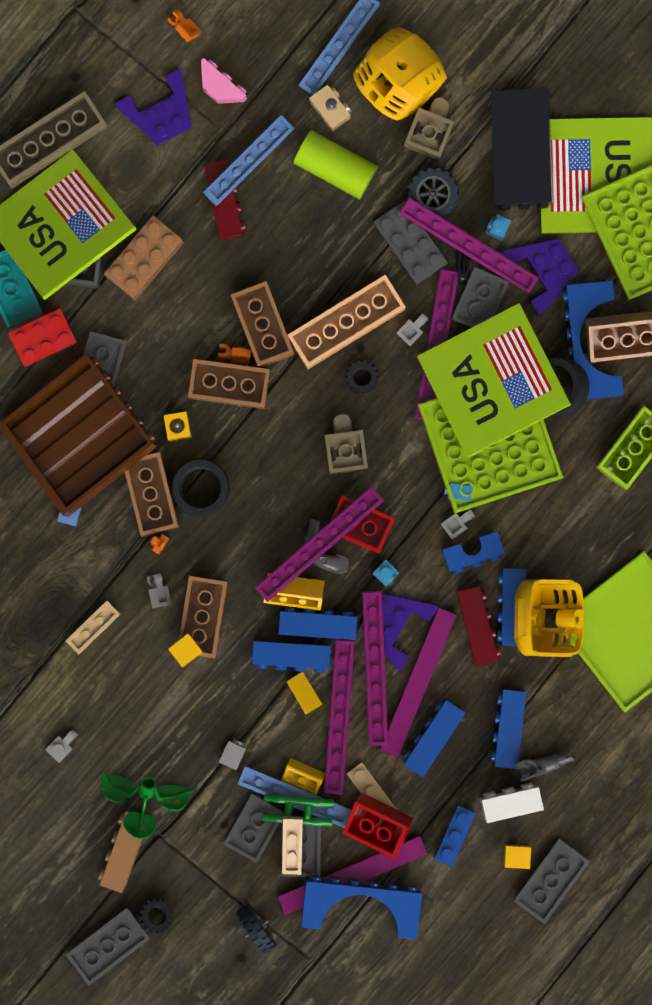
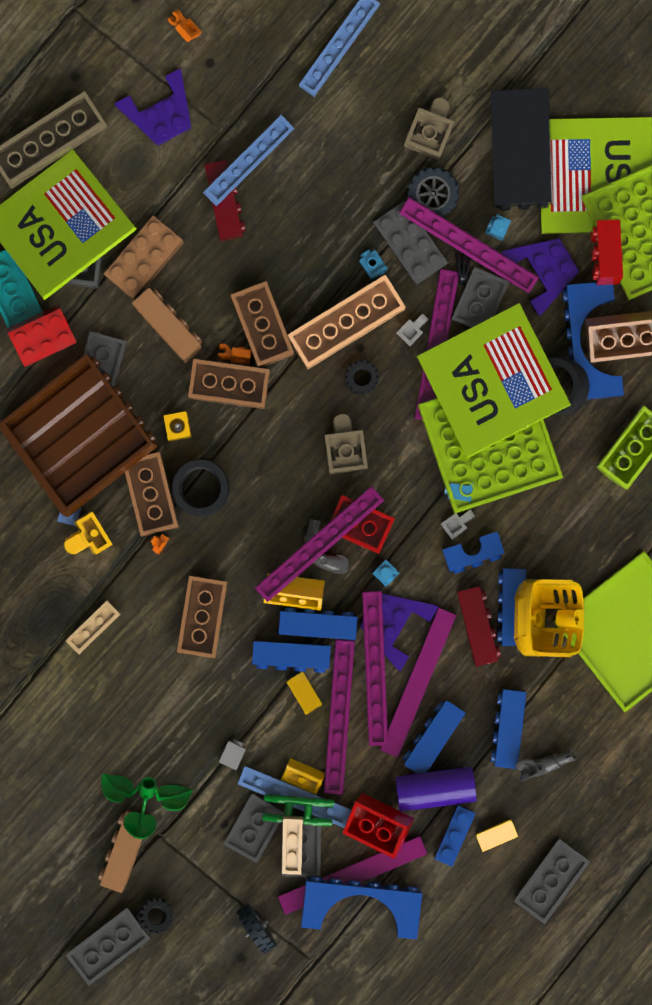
light grey plate [45,730,78,763] -> none
light grey plate [147,574,172,608] -> none
yellow piece [168,633,203,668] -> none
bright pink slope [201,58,247,104] -> none
lime brick [294,130,379,200] -> none
tan piece [309,85,351,132] -> none
tan plate [347,762,396,809] -> none
yellow piece [353,27,447,120] -> none
white brick [480,782,544,823] -> none
yellow piece [503,844,531,869] -> none
none -> yellow brick [64,511,113,555]
none -> medium nougat brick [132,288,202,364]
none -> dark azure brick [359,249,388,281]
none -> dark purple brick [395,767,477,812]
none -> yellow slope [475,819,518,852]
none -> red brick [590,220,623,285]

